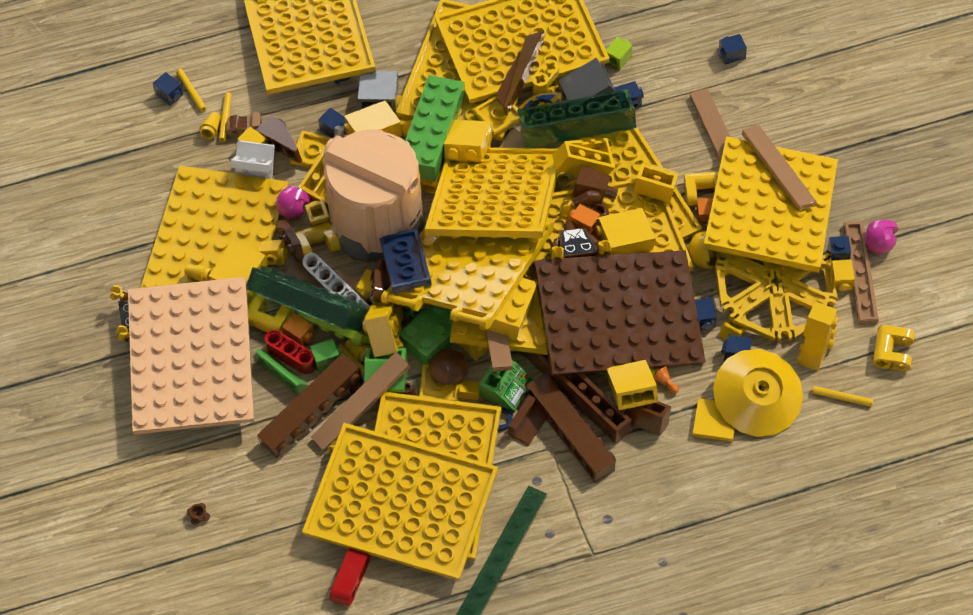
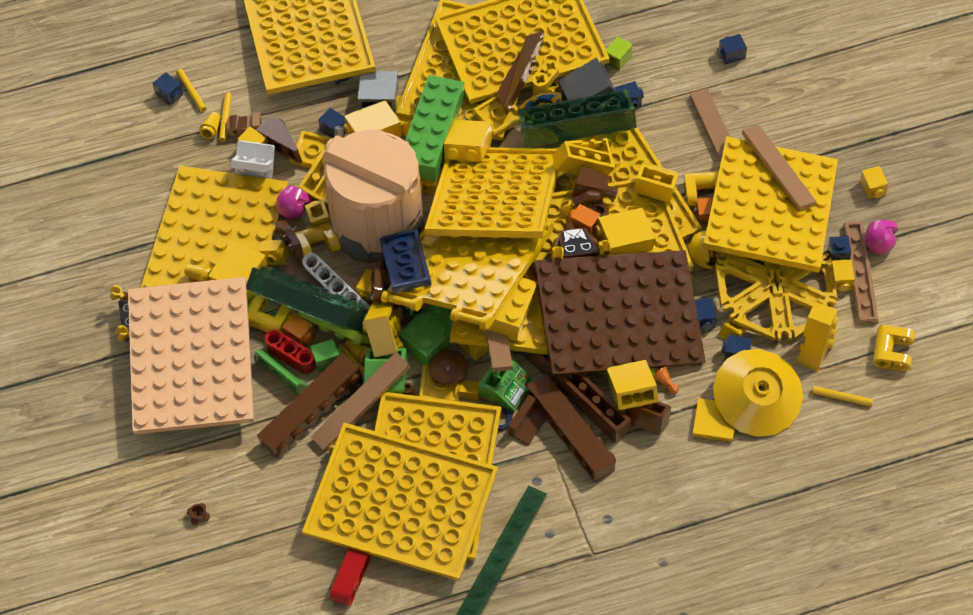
none -> yellow brick [860,166,888,199]

